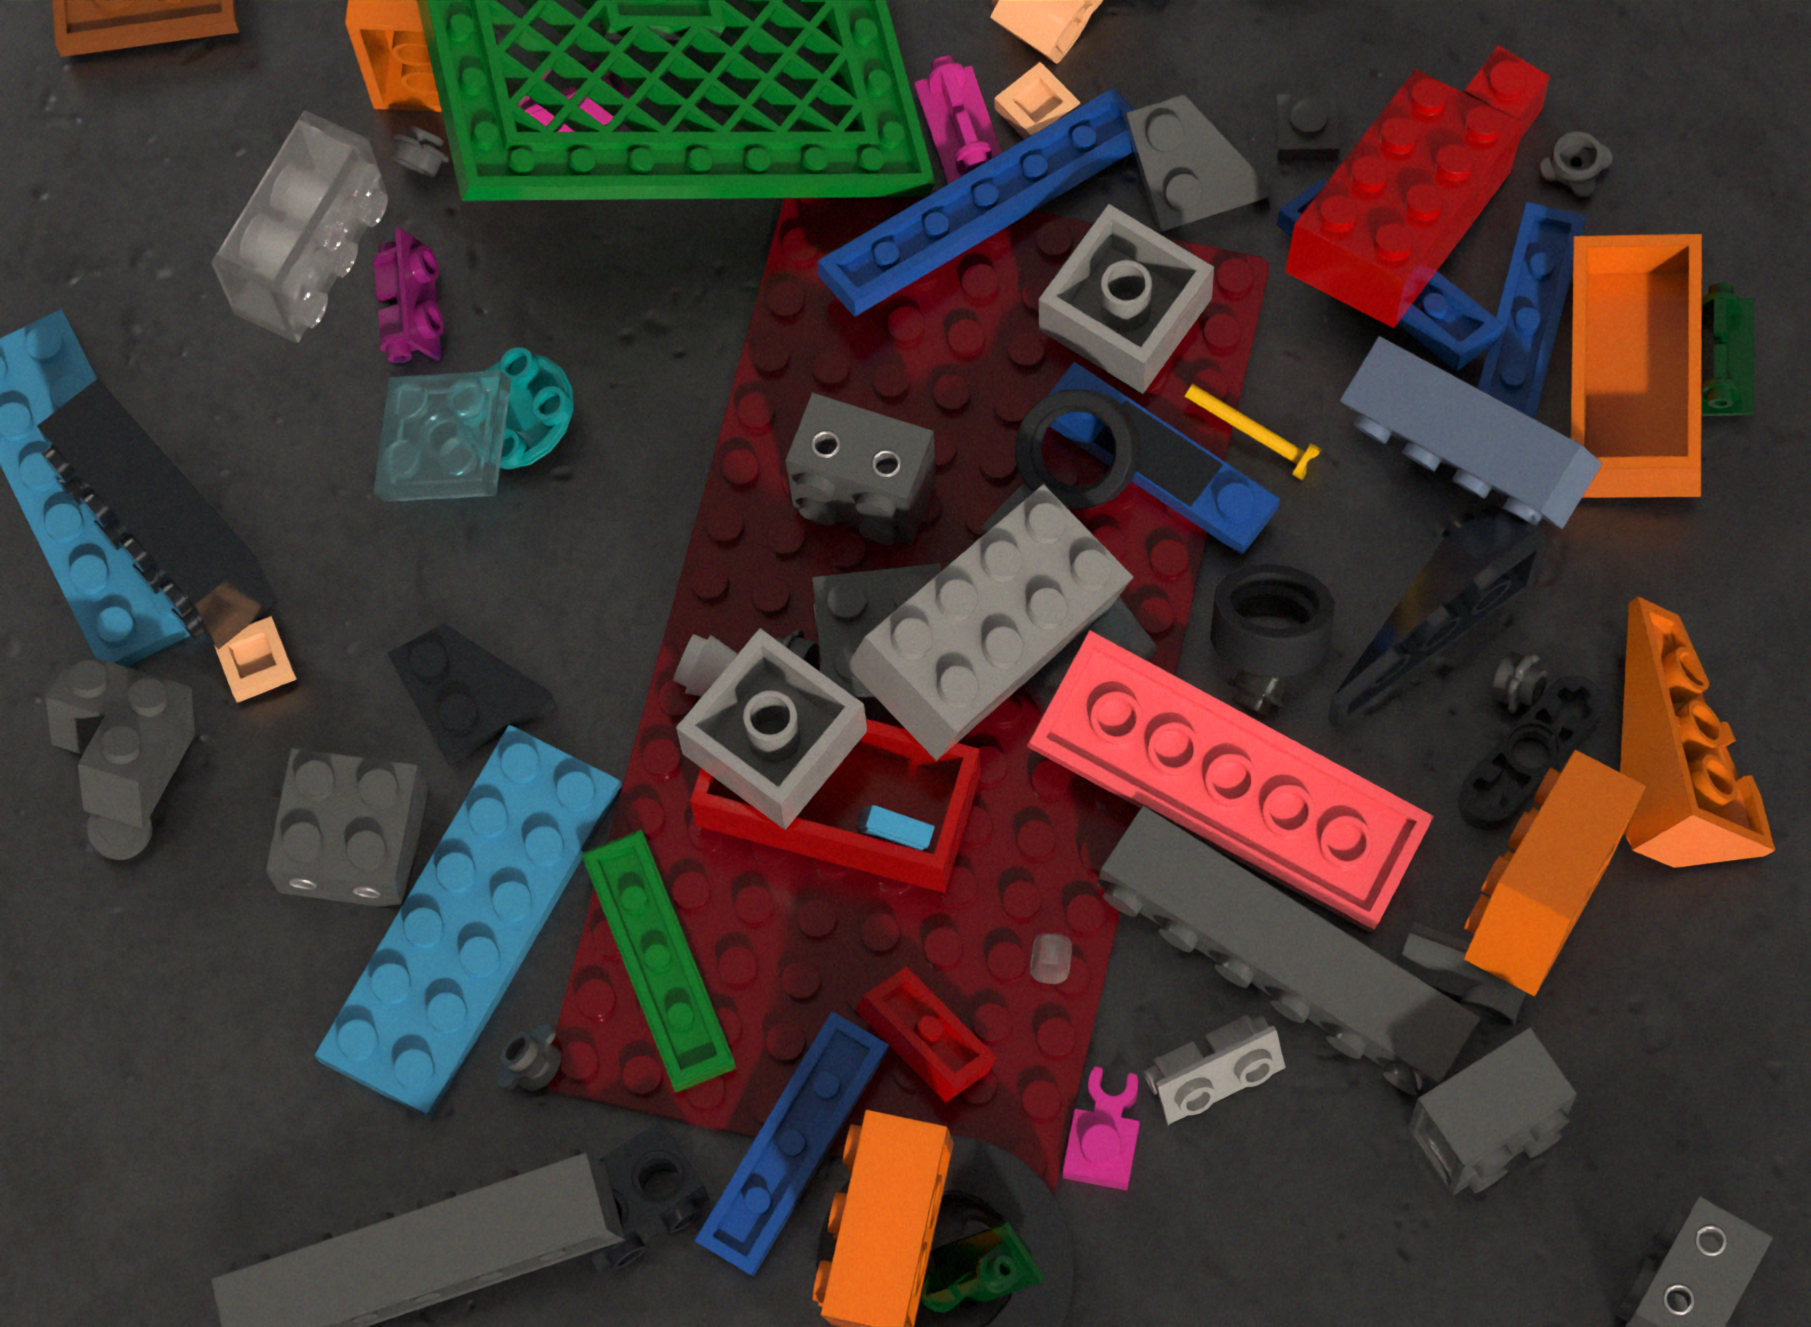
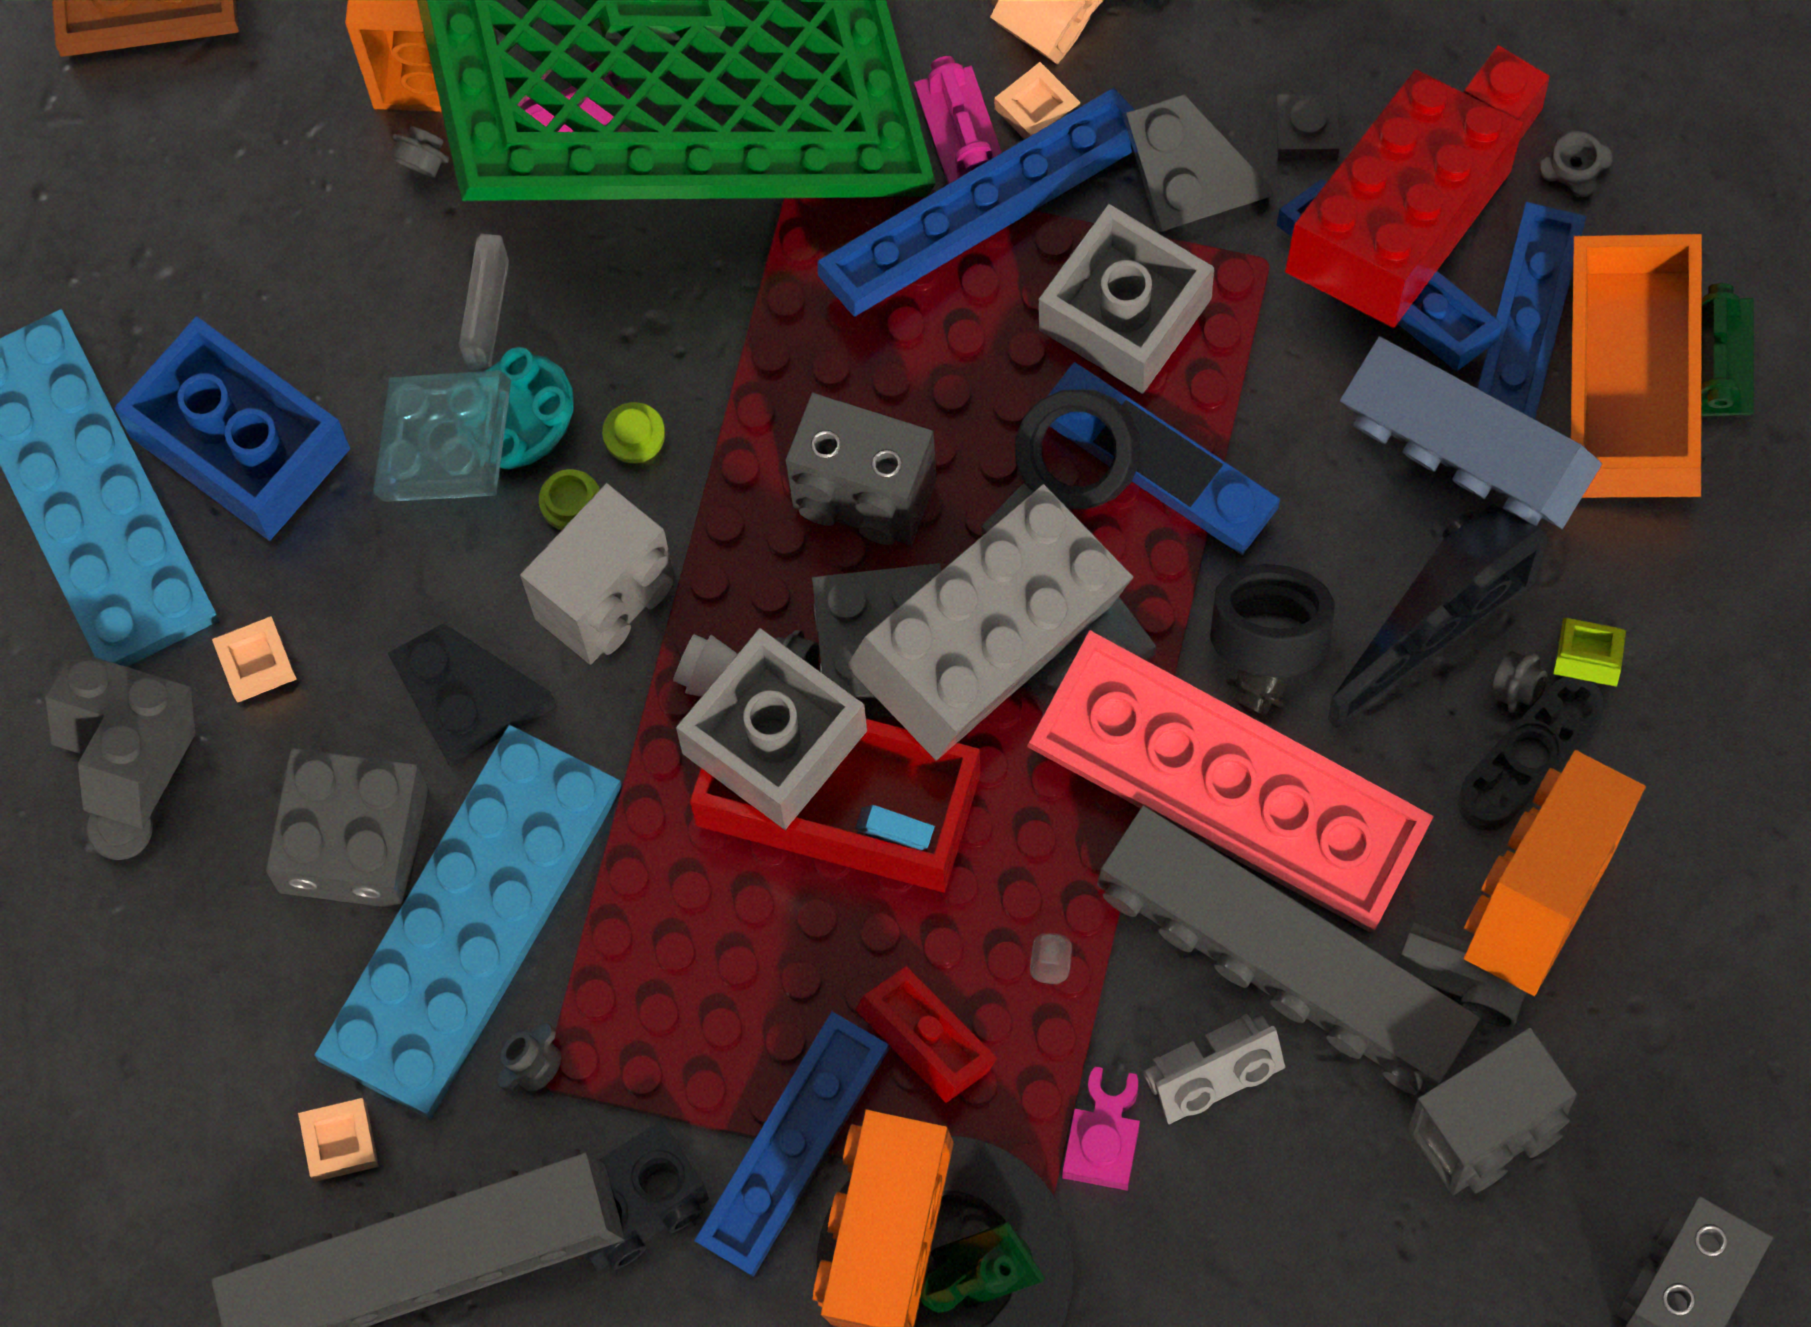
black brick [37,378,278,650] -> none
clear brick [211,110,388,344] -> none
magenta hinge [372,228,444,363] -> none
green tile [581,830,737,1093] -> none
yellow piece [1185,383,1322,480] -> none
orange wedge [1620,596,1775,868] -> none
none -> blue brick [114,316,350,541]
none -> light nougat plate [298,1098,379,1182]
none -> clear tile [459,234,509,373]
none -> light grey brick [520,483,675,665]
none -> lime plate [539,469,600,530]
none -> lime plate [602,402,665,463]
none -> lime tile [1553,618,1626,687]

